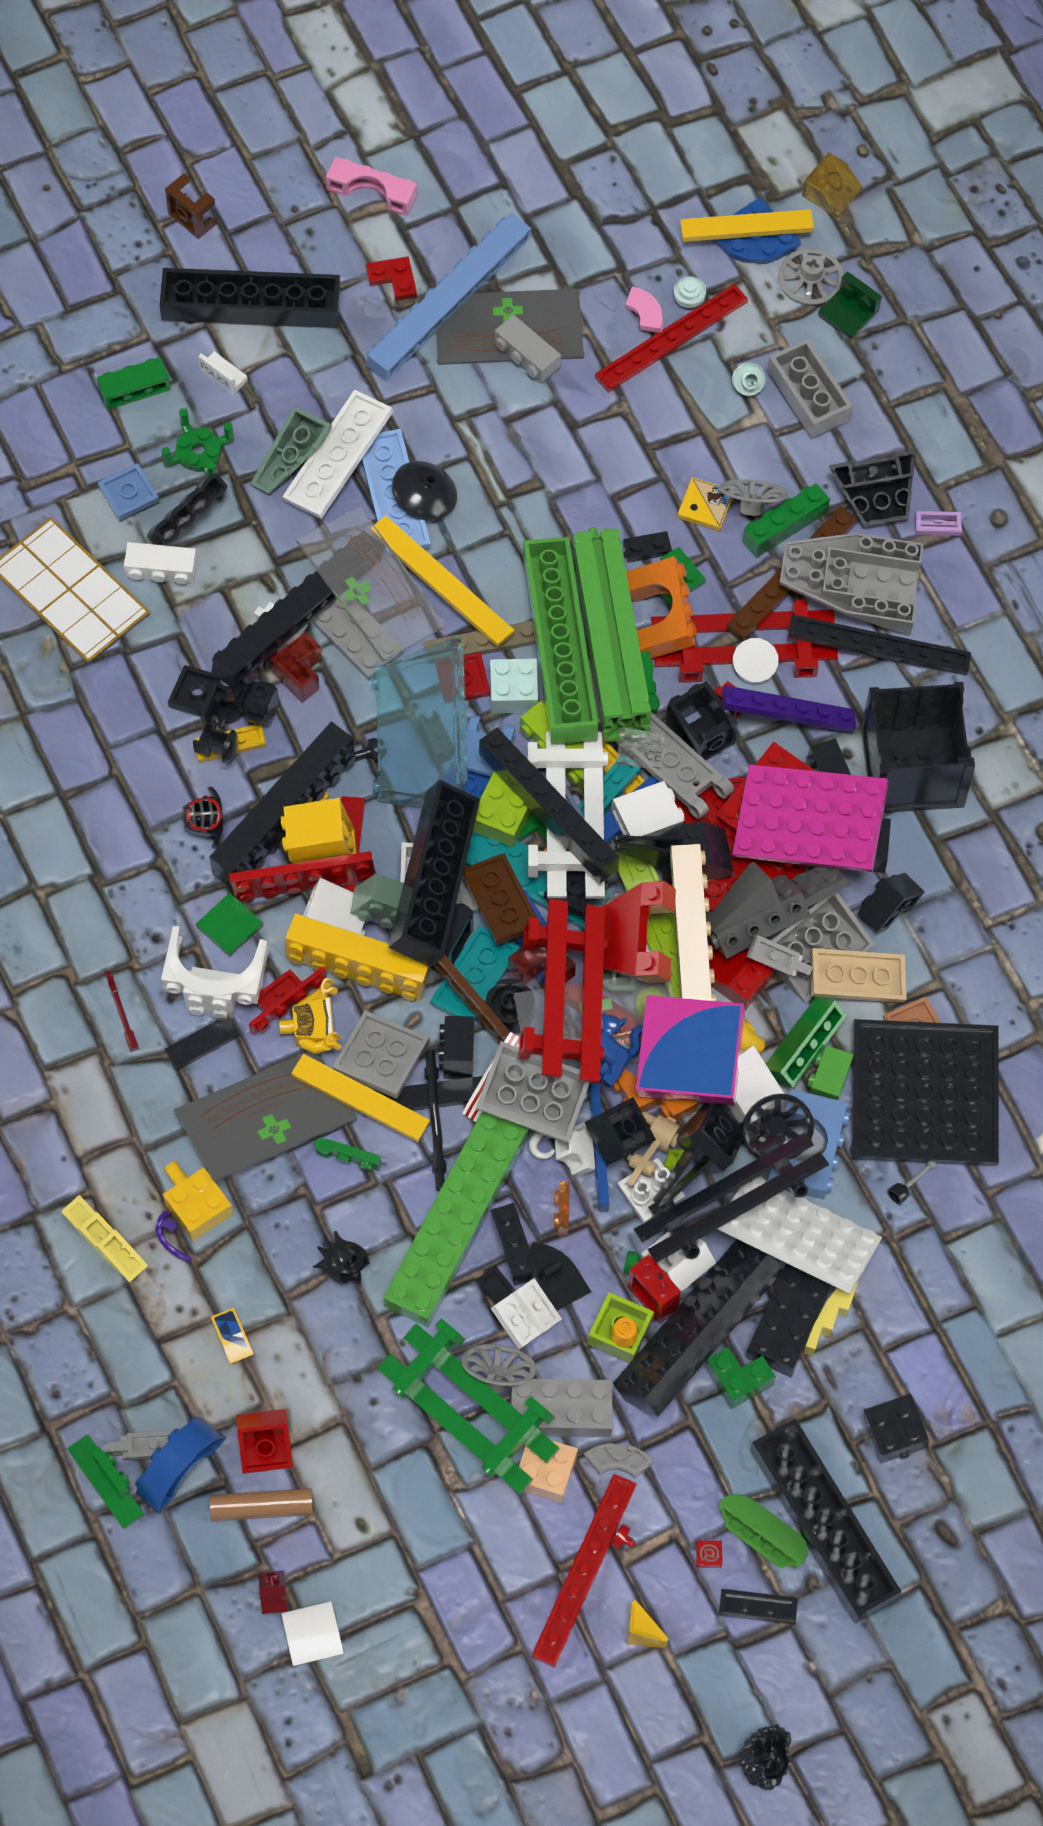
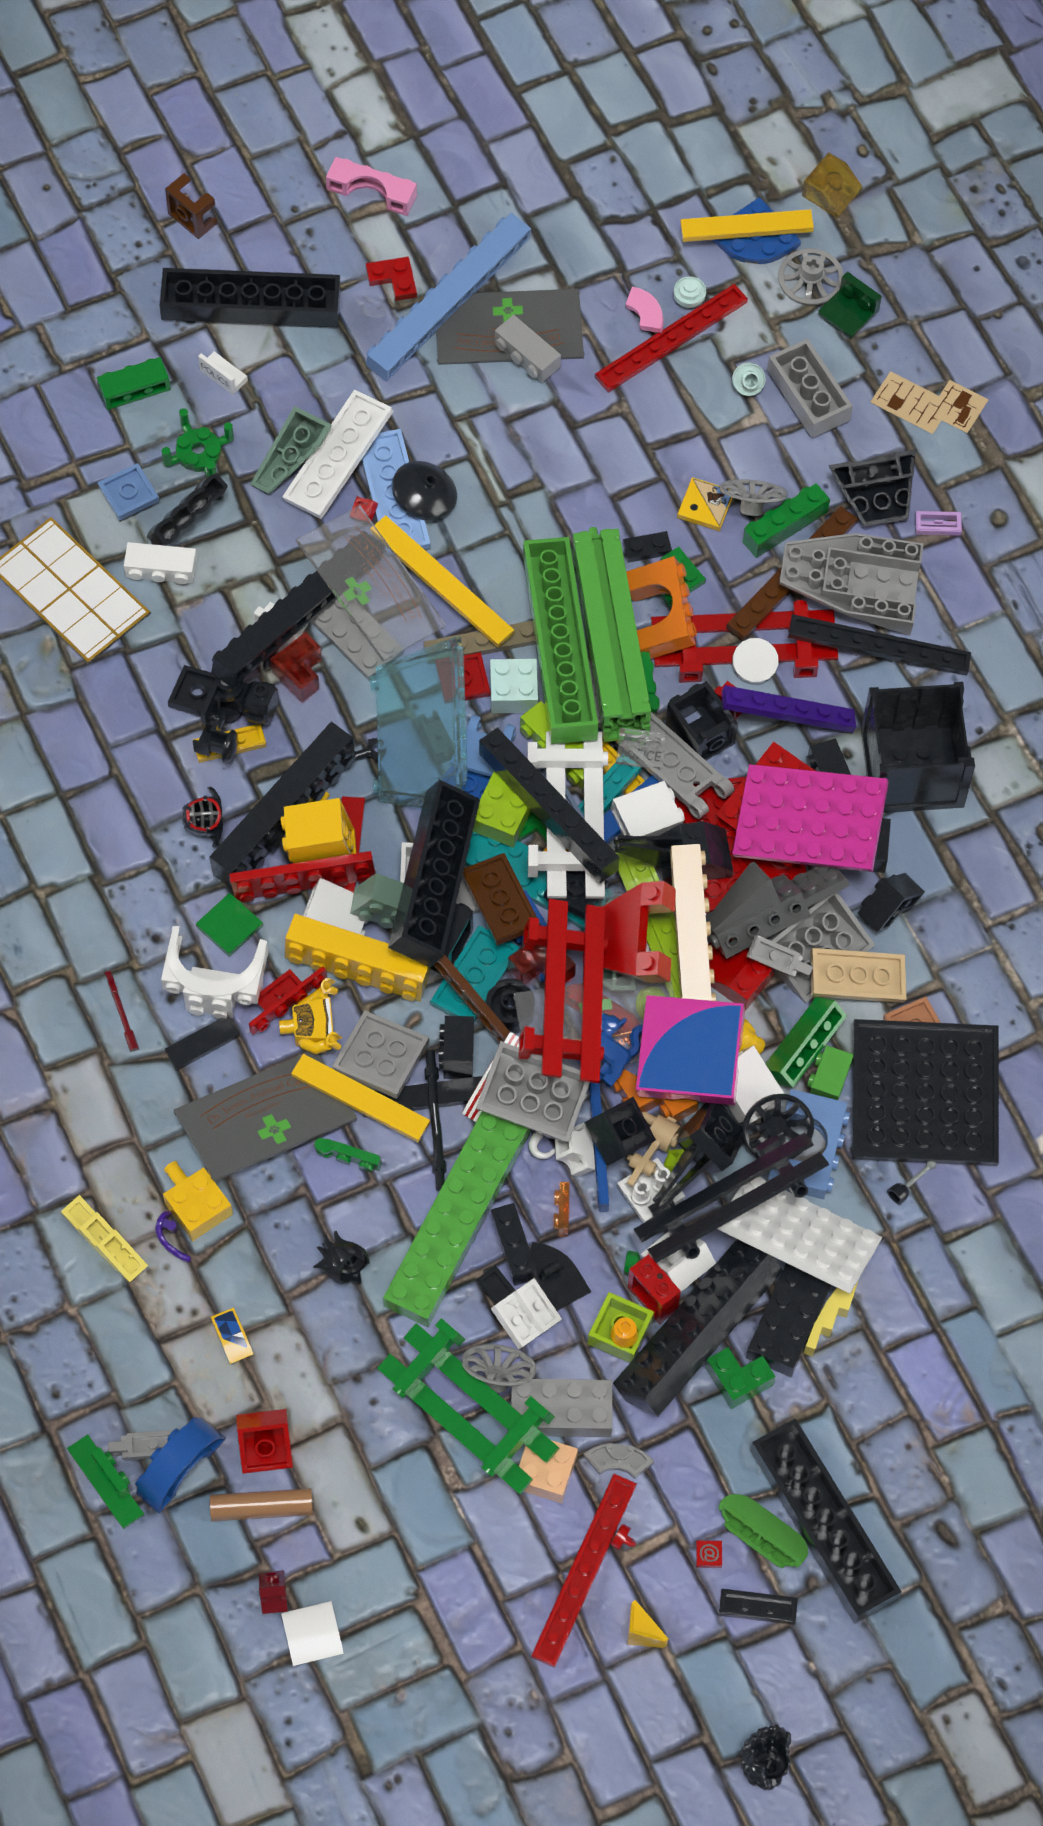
black brick [864,1393,929,1464] -> none
none -> red tile [349,497,378,524]
none -> tan sticker [870,371,989,434]

